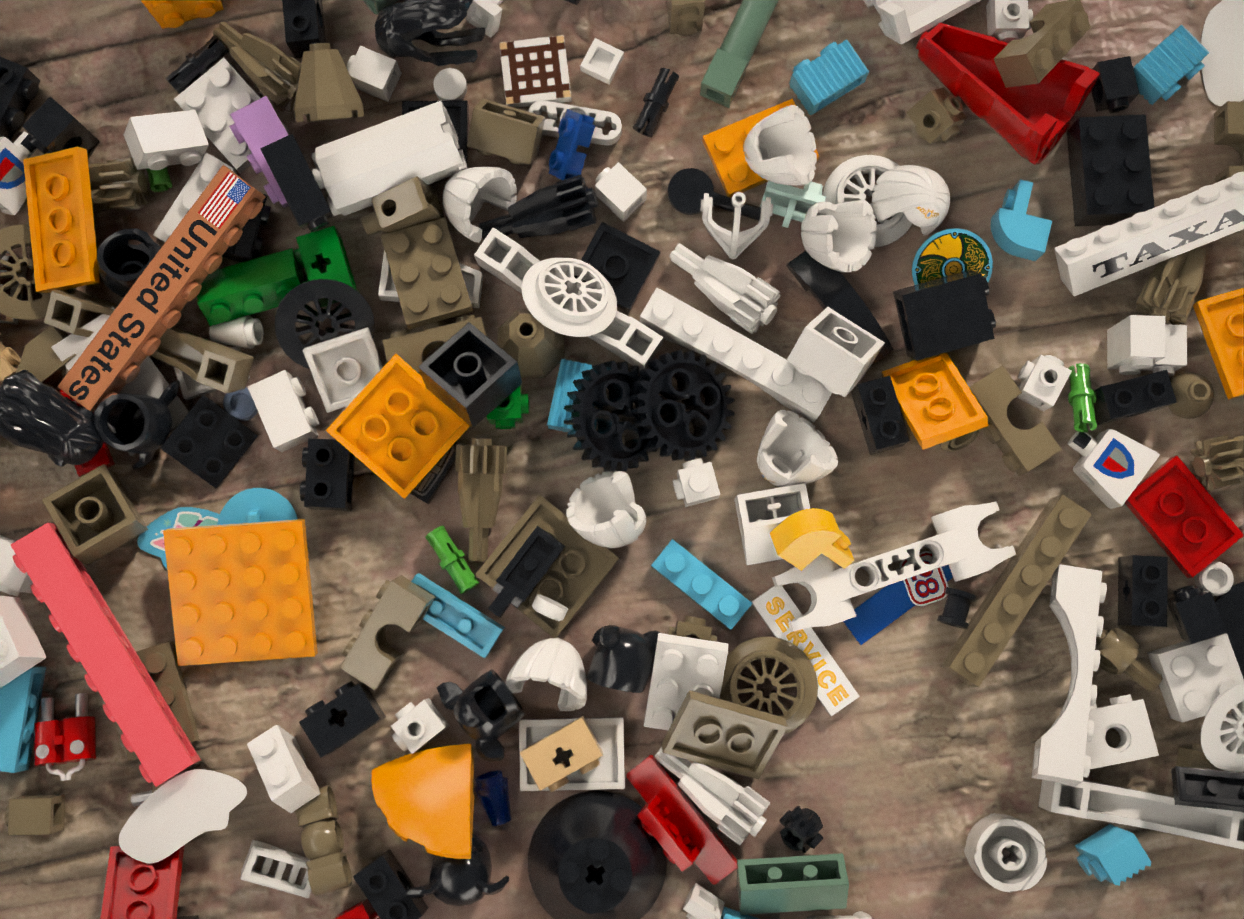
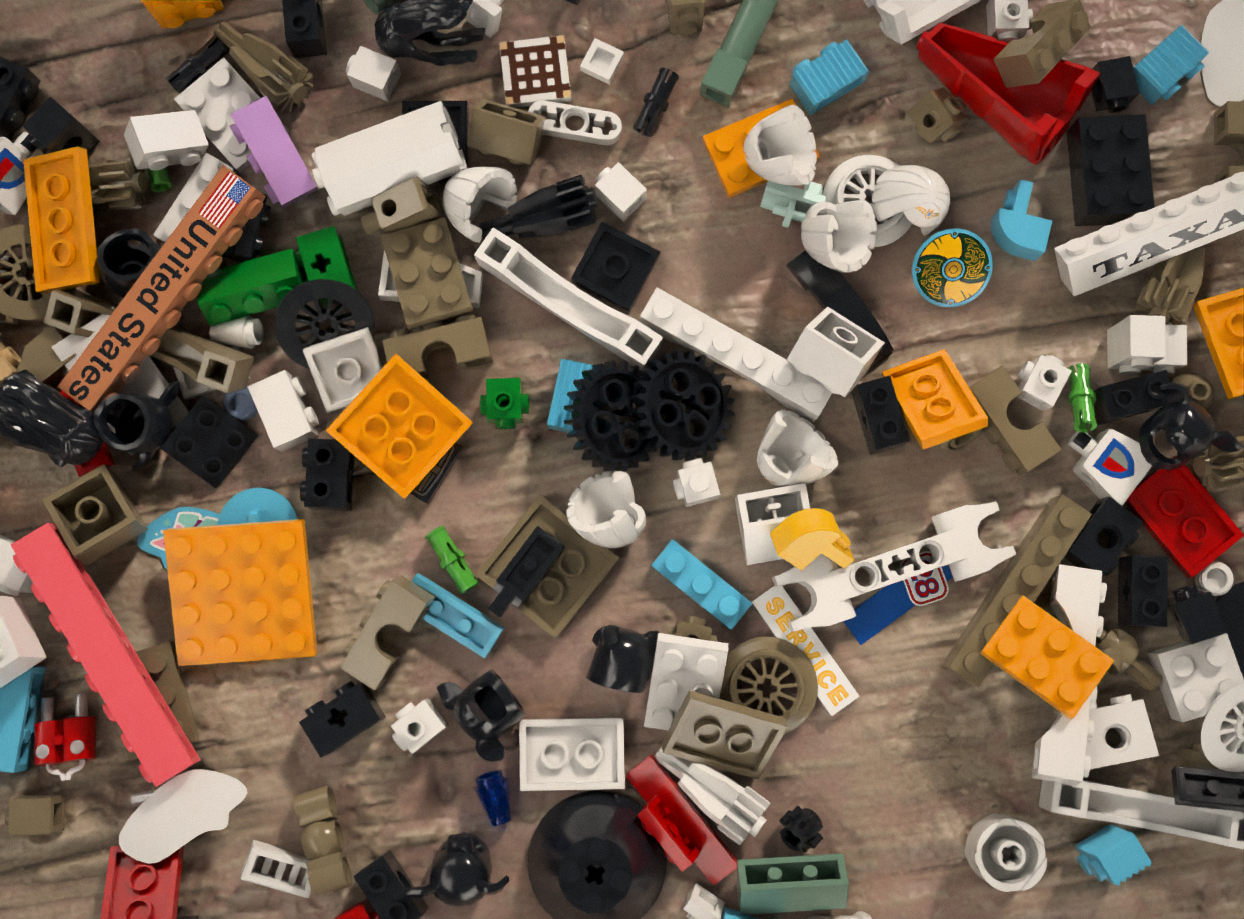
white brick [247,725,321,813] -> none
black brick [260,134,333,233] -> none
dark tan cone [293,43,364,123] -> none
light orange brick [371,744,474,859] -> none
black brick [418,322,523,428] -> none
white tile [433,68,467,101] -> none
dark tan piece [455,438,507,562] -> none
dark tan cone [497,309,565,378] -> none
white hair [505,638,587,711] -> none
tan brick [520,716,603,792] -> none
white piece [522,257,617,337] -> none
white tile [532,594,568,621] -> none
blue hinge [549,109,596,180] -> none
black piece [667,168,761,221] -> none
white piece [669,243,781,334] -> none
white helmet [700,192,773,259] -> none
black brick [893,270,996,361] -> none
black bush [937,587,977,629] -> none
none -> light orange plate [980,595,1115,719]
none -> black brick [1064,497,1143,576]
none -> black piece [1139,383,1244,471]

